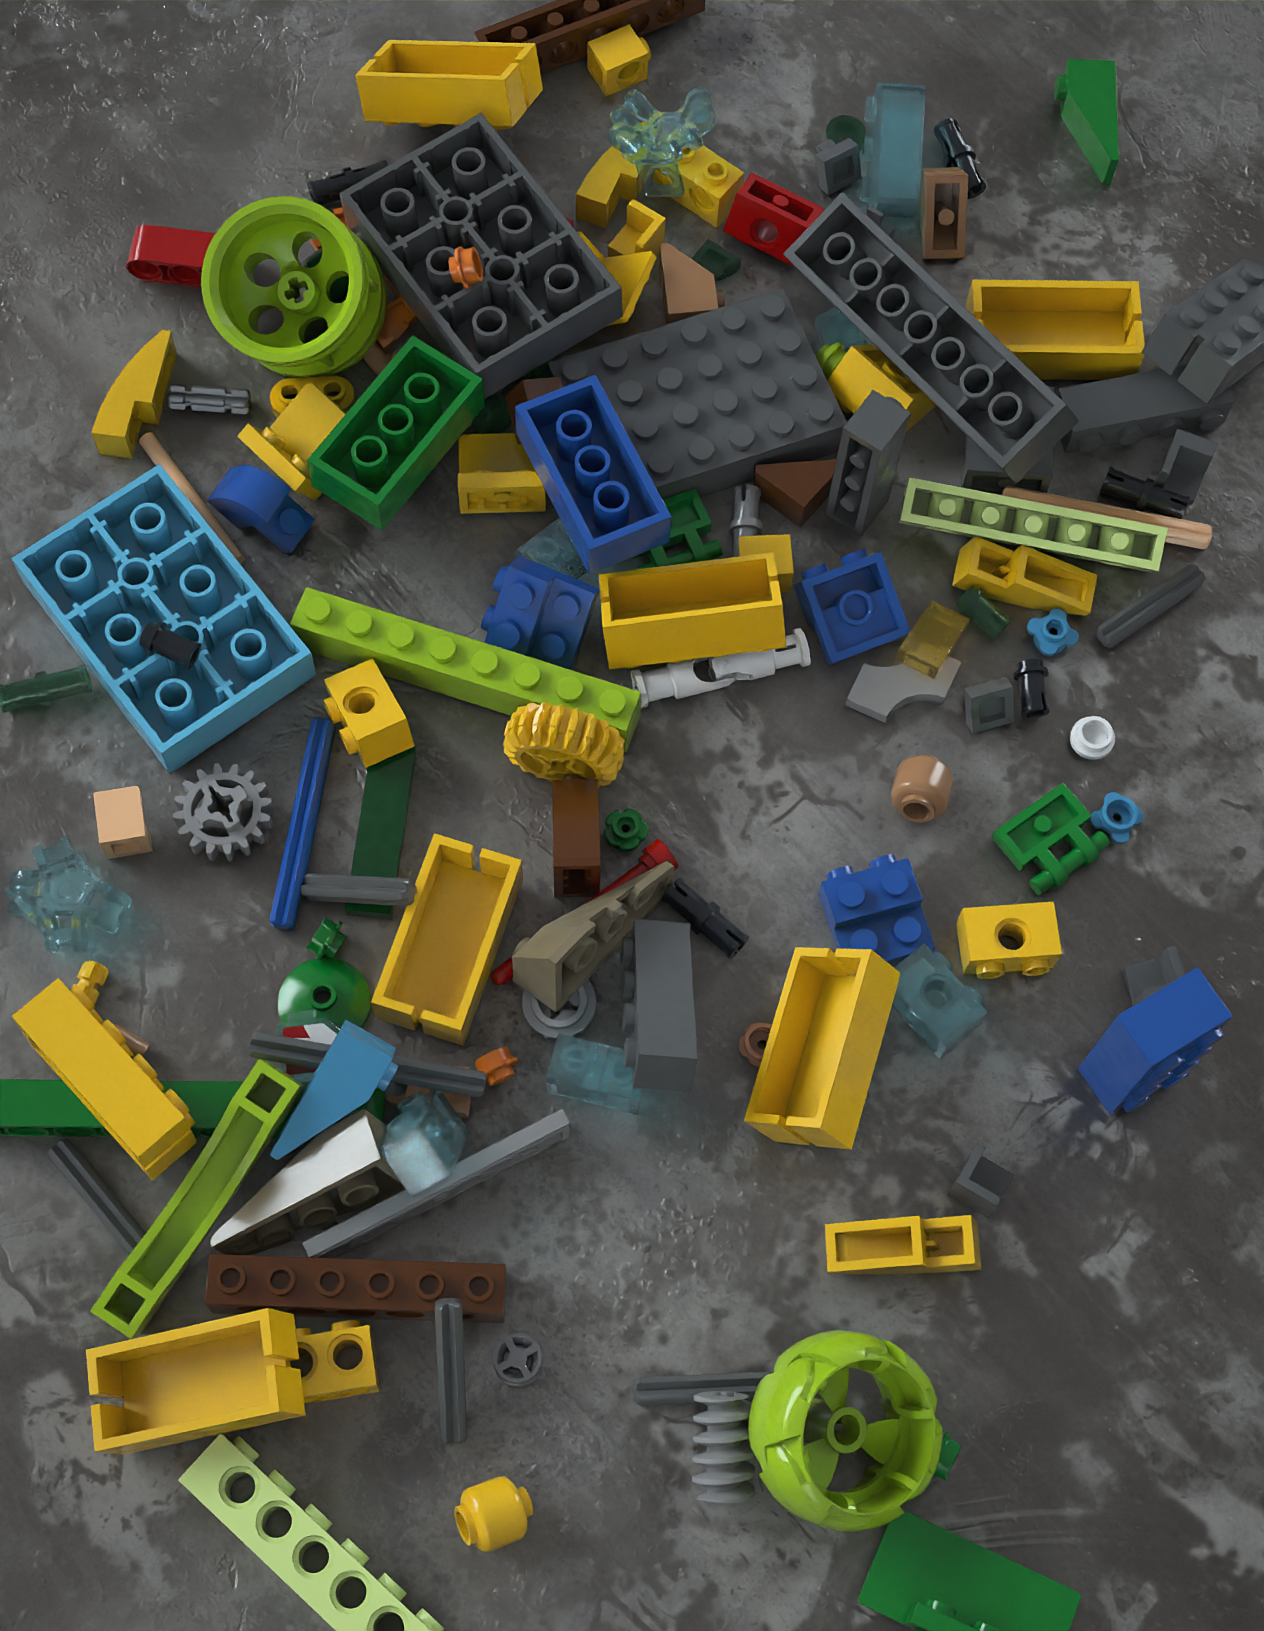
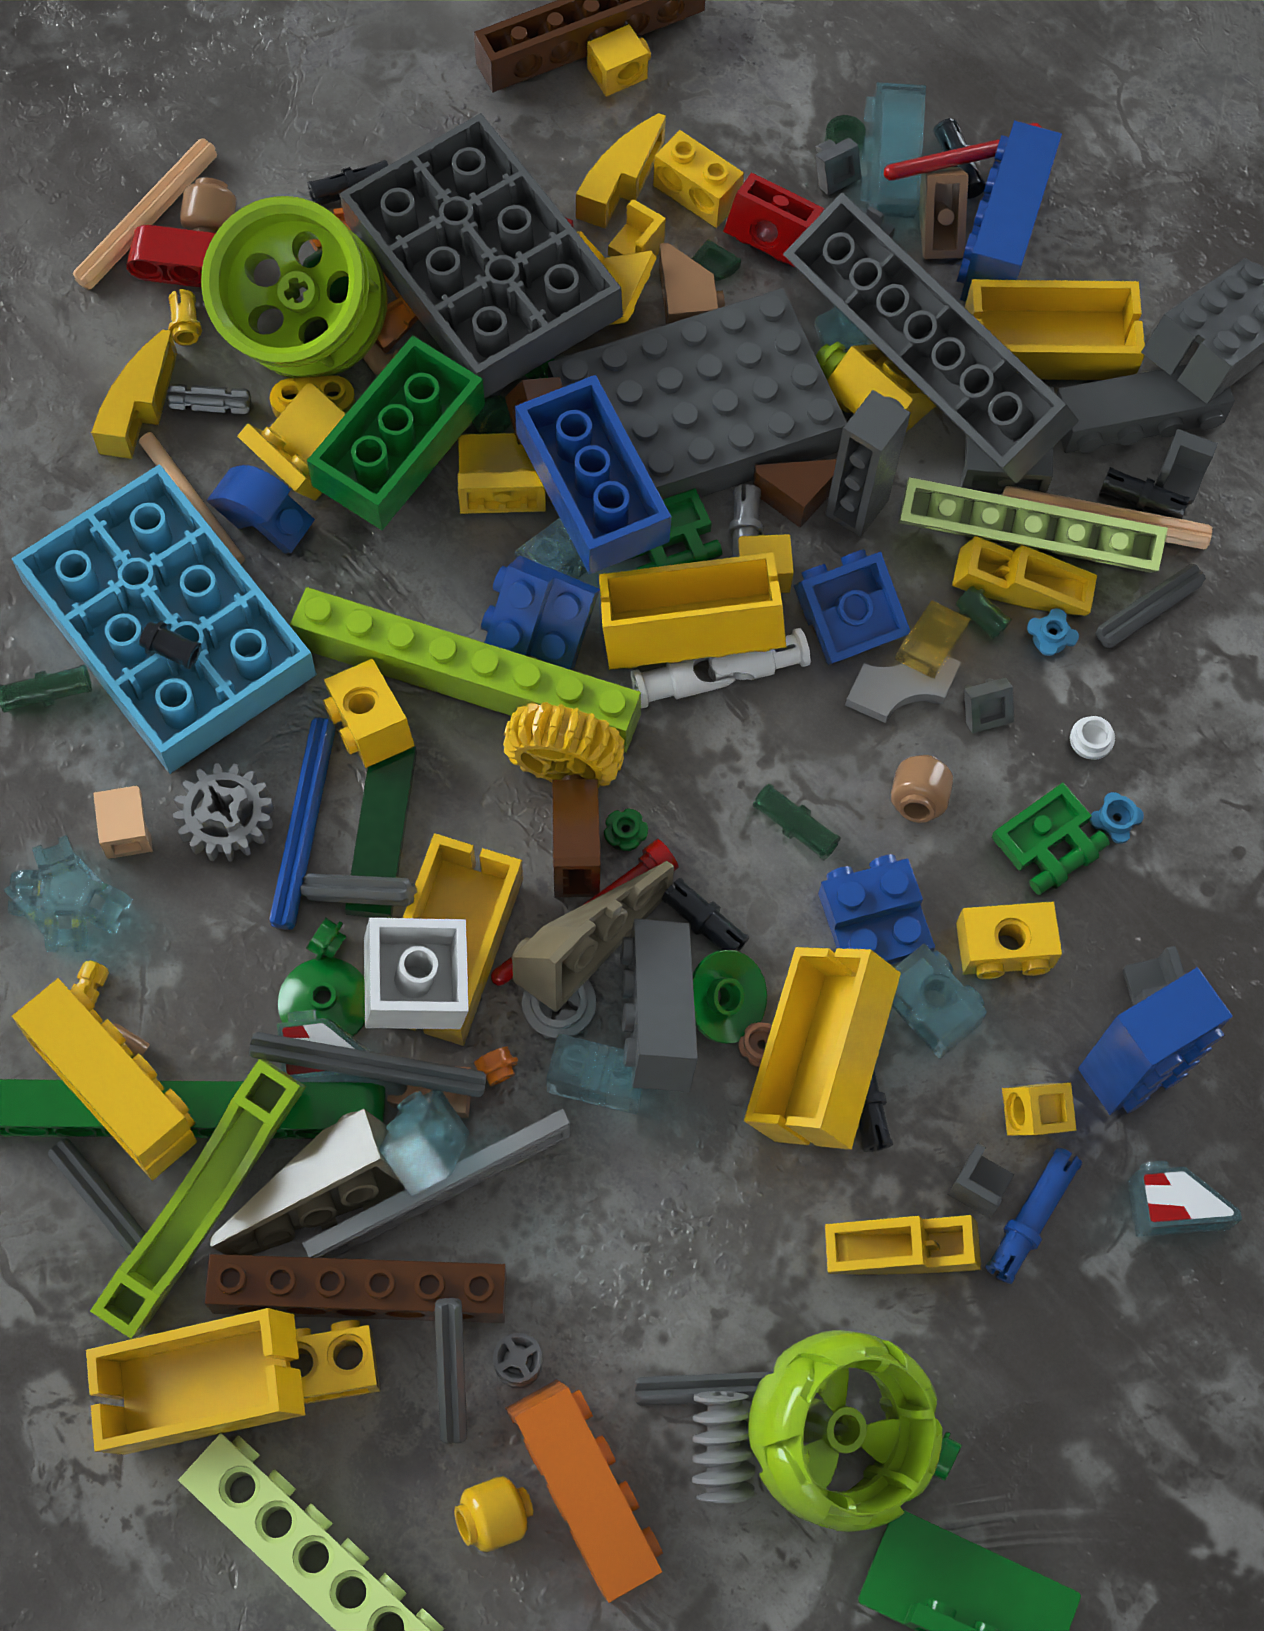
dark azure slope [269,1020,398,1160] -> none
yellow piece [355,40,543,130] -> none
orange plate [448,246,483,289] -> none
clear light blue piece [608,87,716,197] -> none
black pin [1013,659,1050,718] -> none
green slope [1054,59,1119,185] -> none
none -> light nougat axle [73,138,217,290]
none -> yellow pin [168,289,202,346]
none -> medium nougat head [180,178,236,233]
none -> white brick [364,918,468,1029]
none -> orange wedge [505,1380,663,1603]
none -> green dish [692,950,767,1044]
none -> clear green pin [753,784,841,860]
none -> black pin [859,1070,893,1152]
none -> red piece [883,123,1042,181]
none -> blue brick [956,120,1062,302]
none -> blue pin [985,1148,1082,1284]
none -> yellow brick [1002,1083,1077,1135]
none -> slope [1127,1161,1242,1237]

